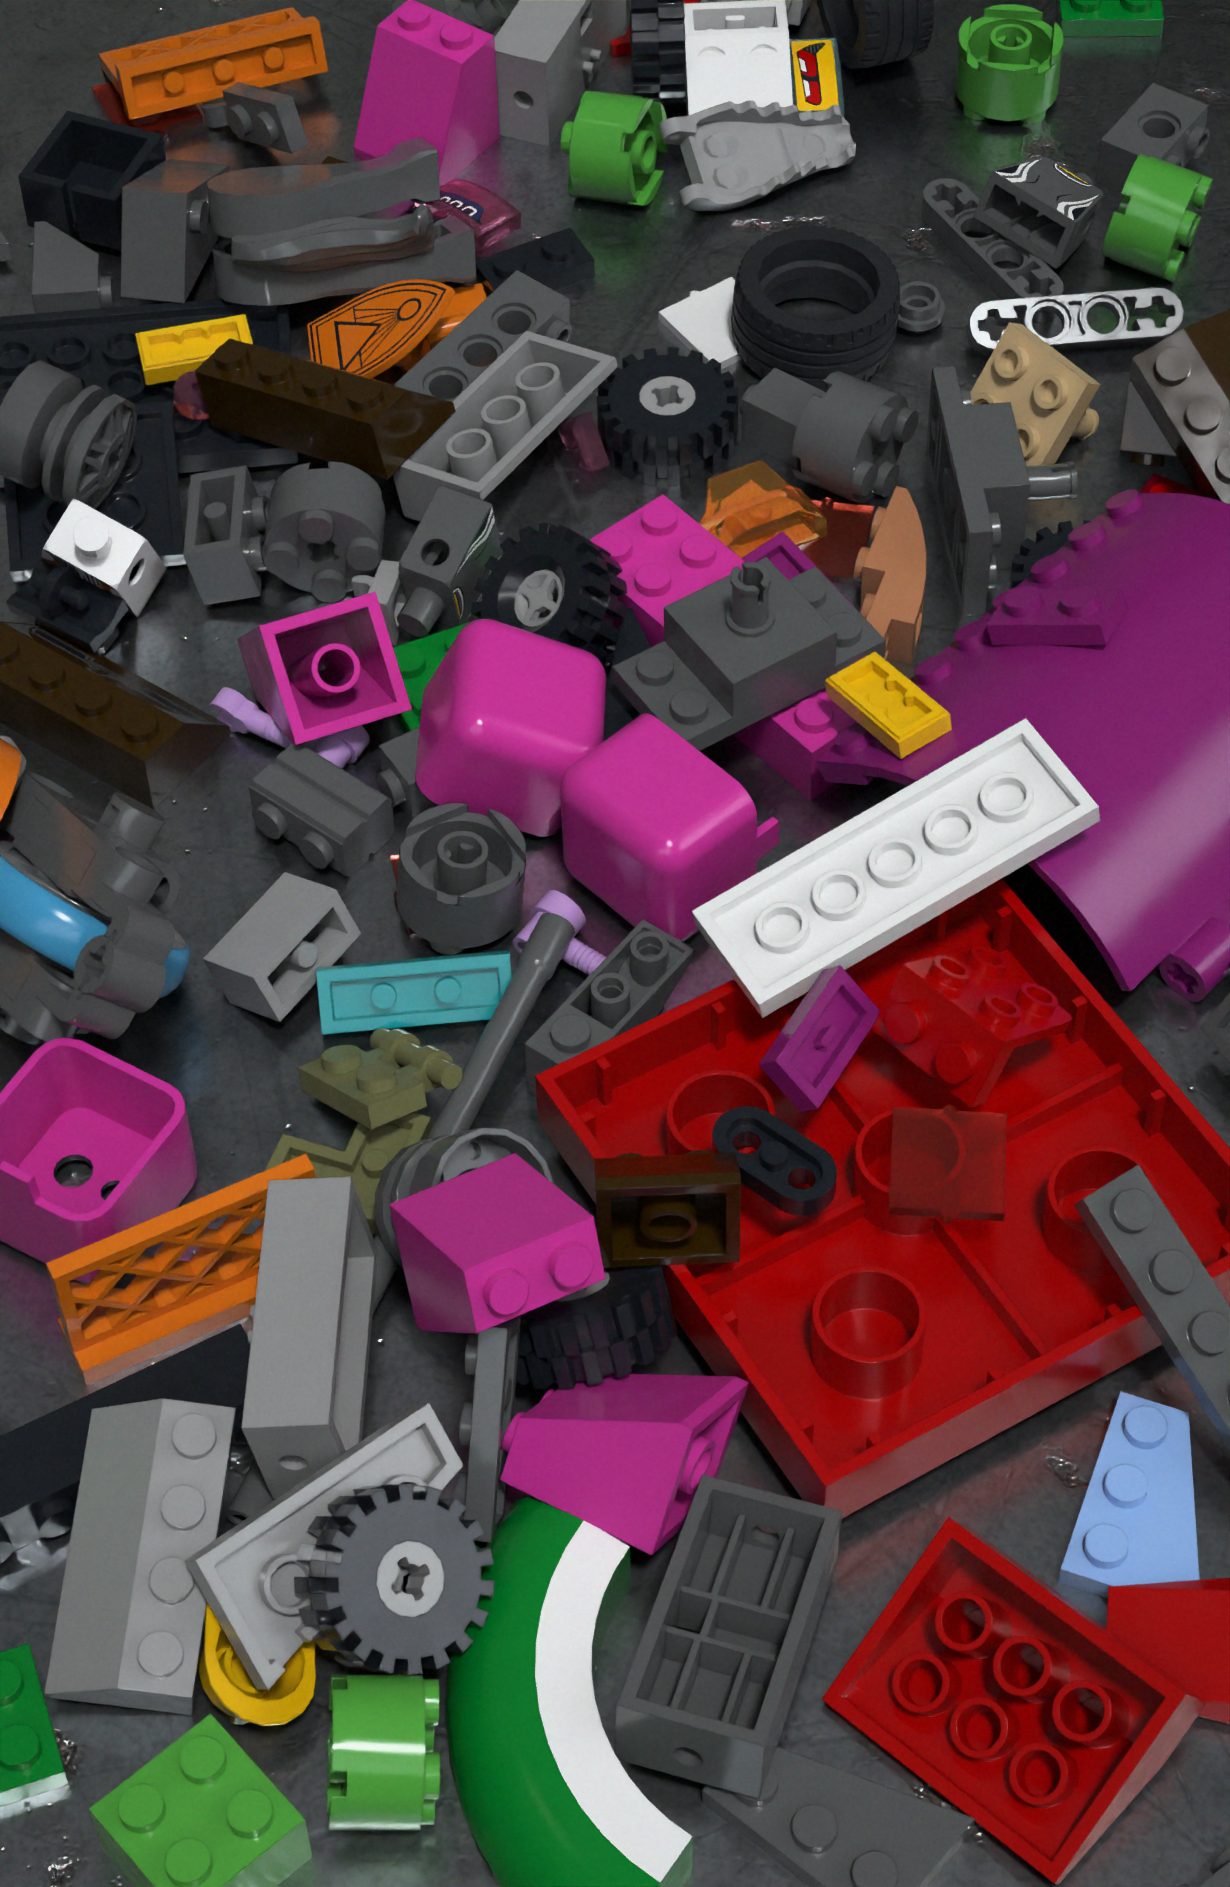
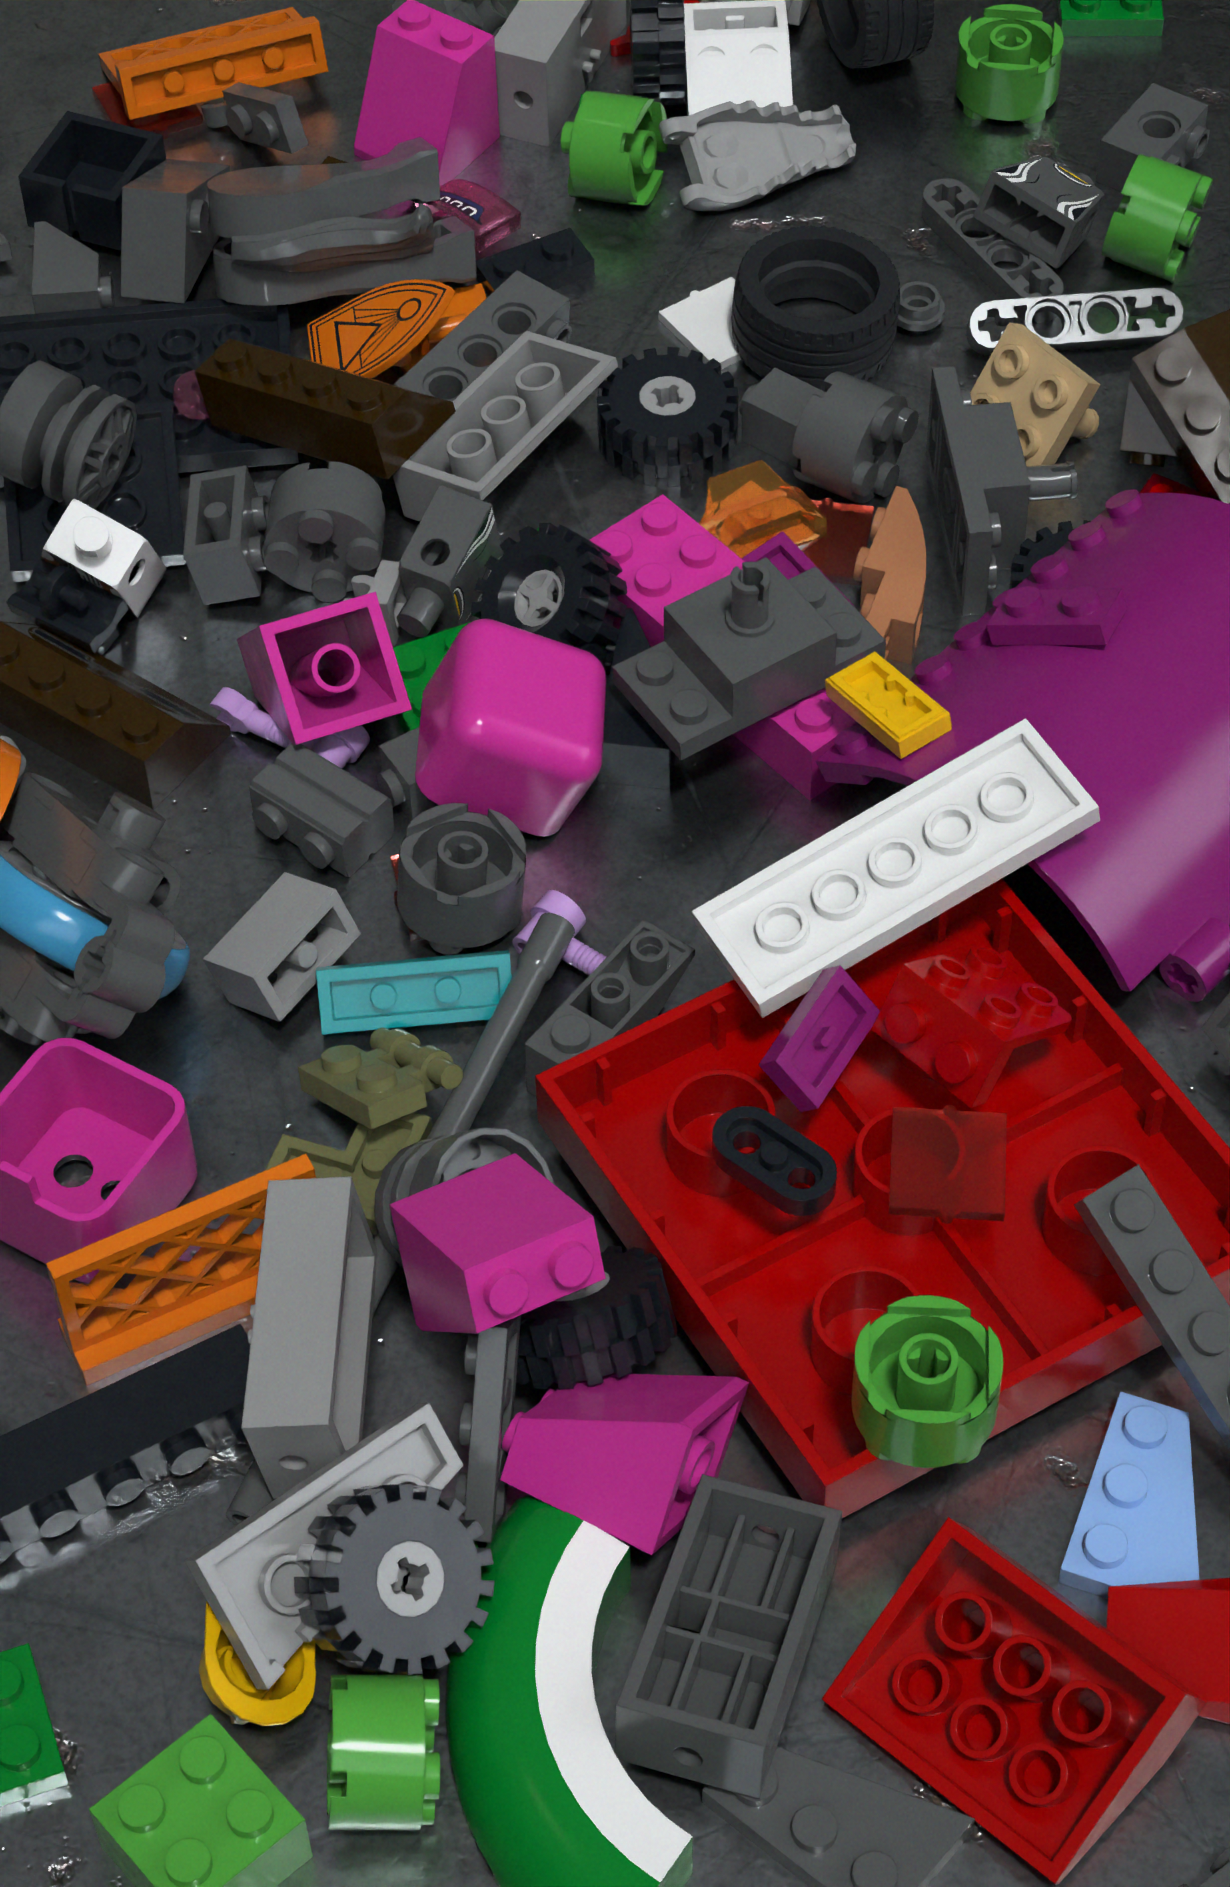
light grey slope [44,1398,236,1715] -> none
yellow plate [135,314,253,385] -> none
clear pink tile [557,411,610,472] -> none
dark pink piece [560,713,780,942] -> none
dark brown slope [594,1150,741,1268] -> none
slope [789,38,845,117] -> none
none -> bright green brick [851,1295,1004,1468]

